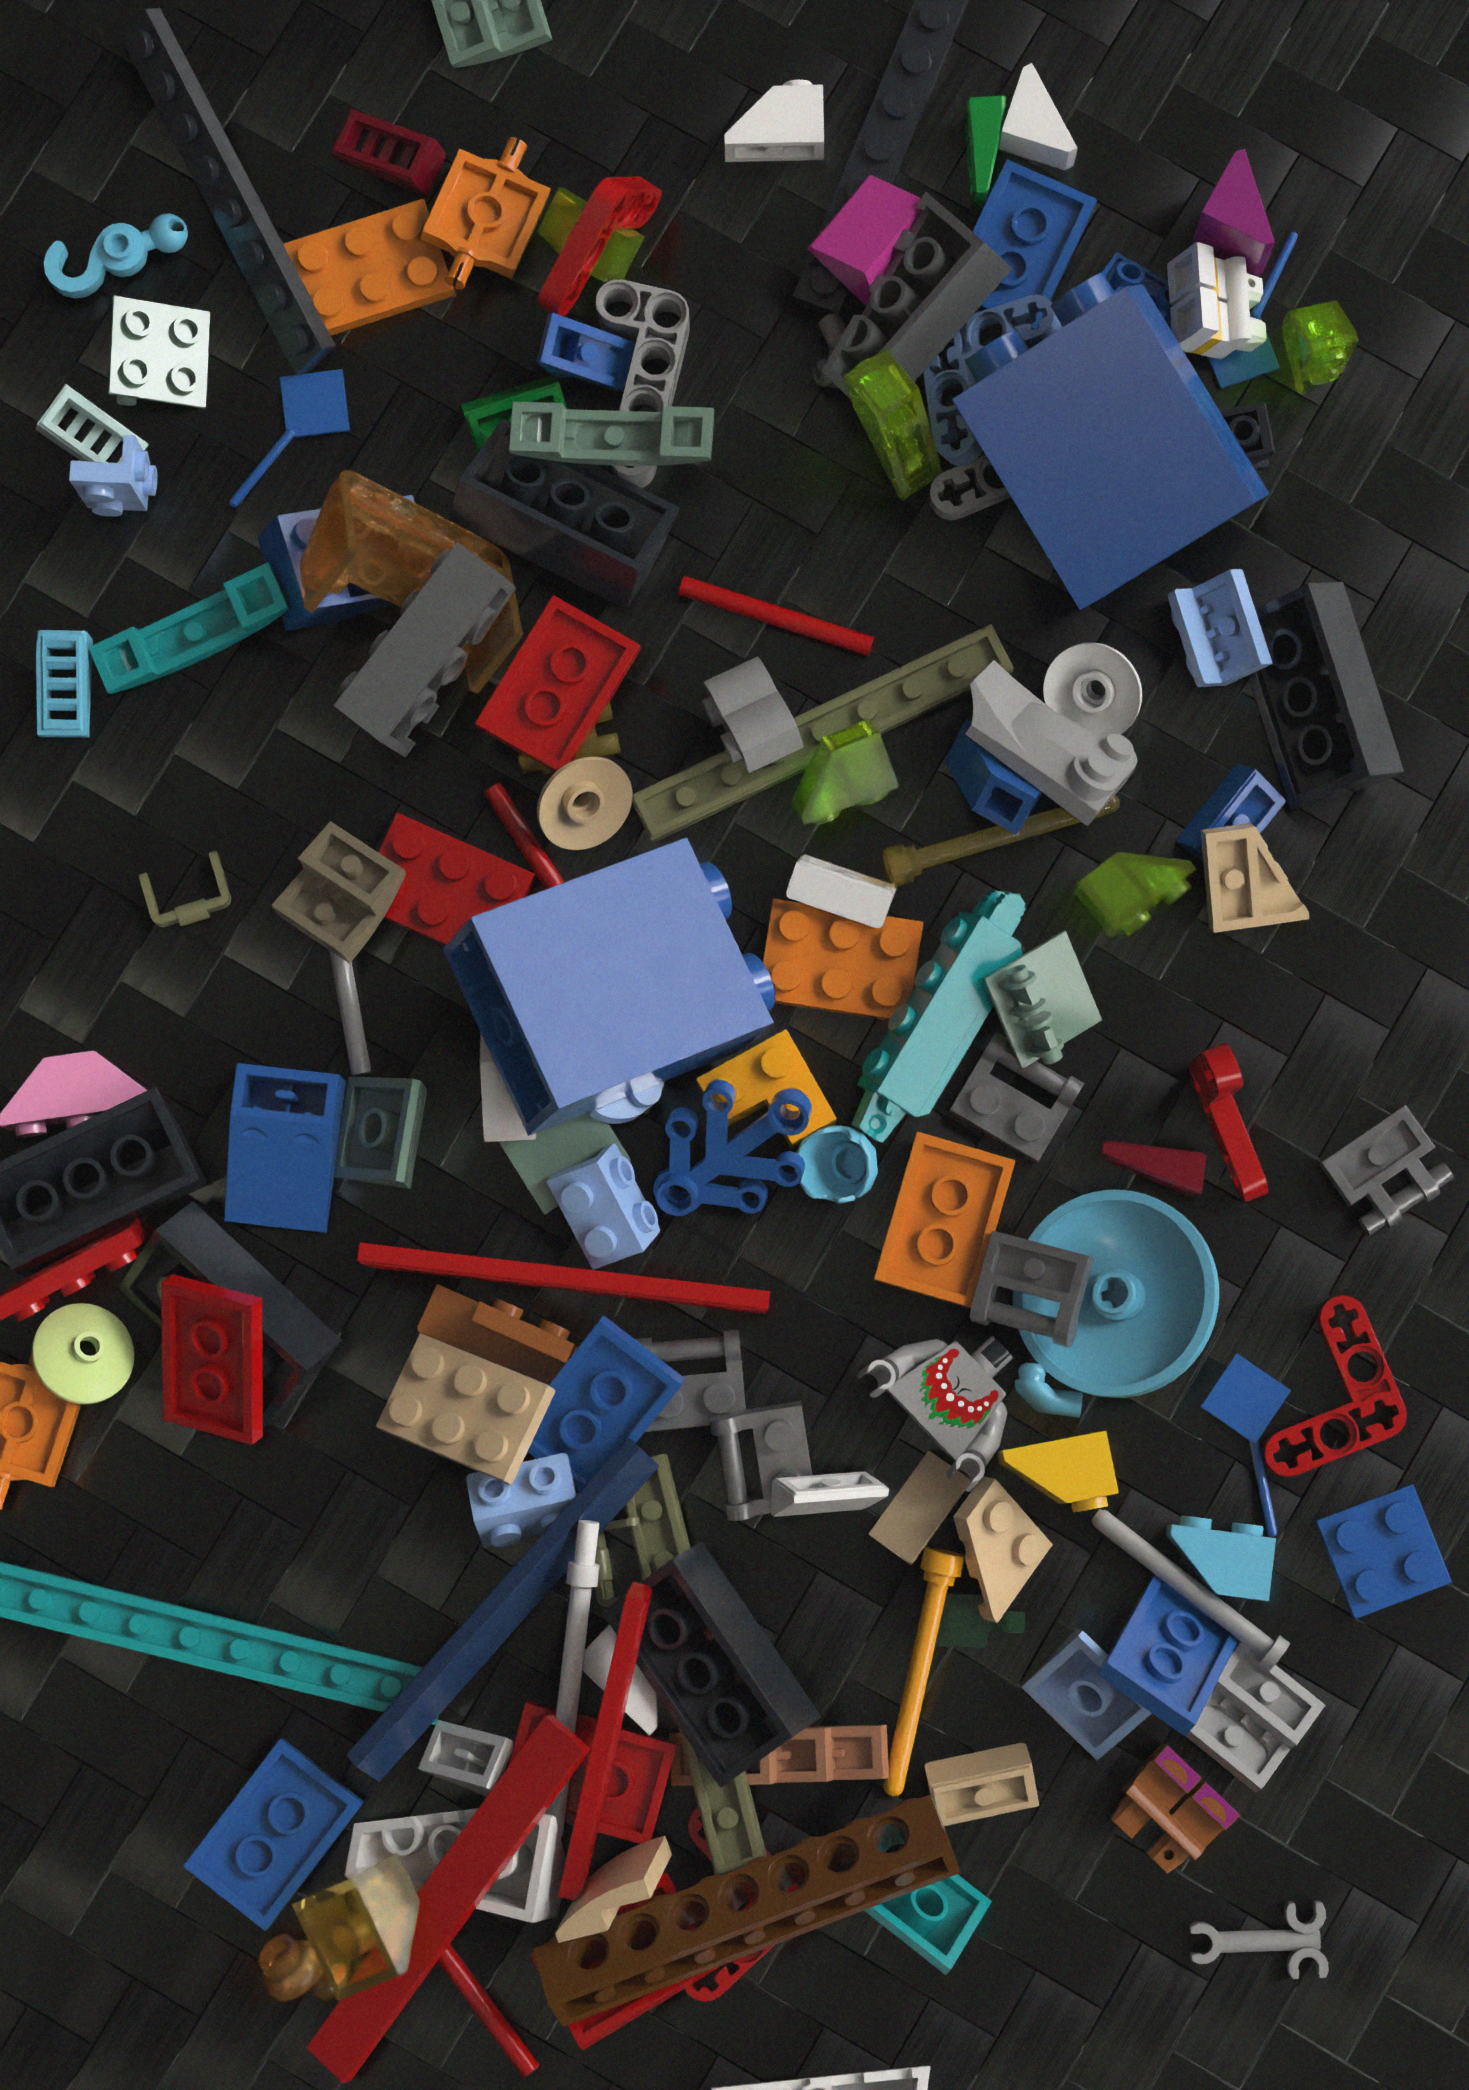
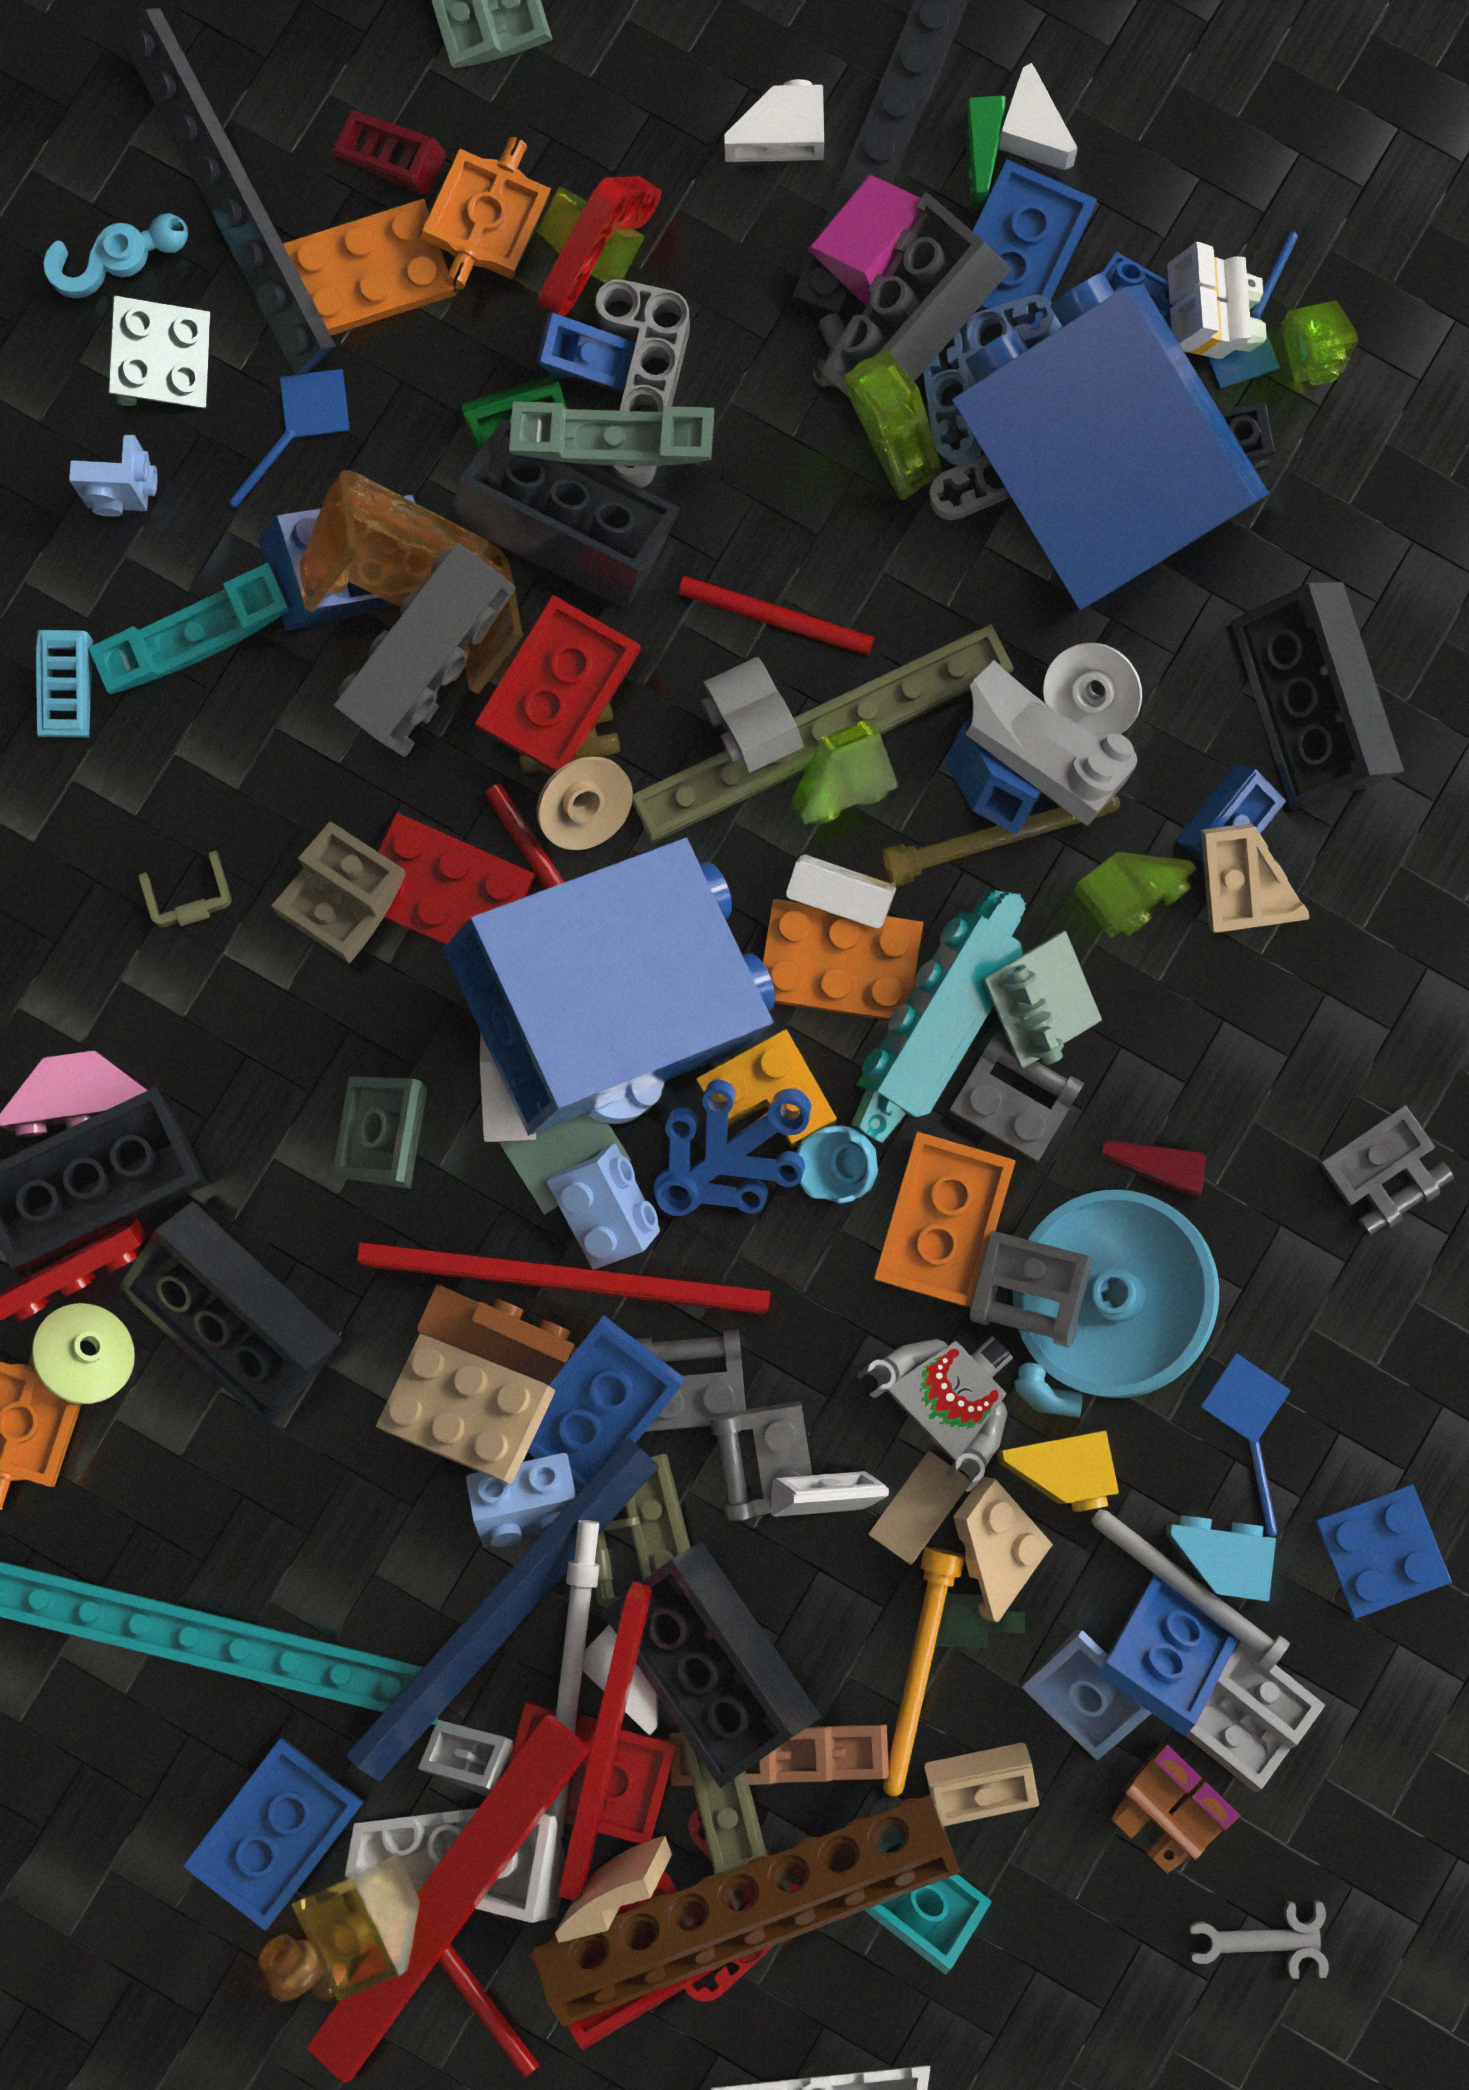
light aqua slope [36,384,148,463] -> none
red plate [161,1274,263,1445] -> none
blue slope [224,1063,346,1233] -> none
light grey bar [329,950,372,1077] -> none
light blue bracket [1168,569,1273,687] -> none
red beam [1189,1043,1269,1203] -> none
magenta slope [1191,149,1275,277] -> none
red beam [1262,1295,1407,1477] -> none

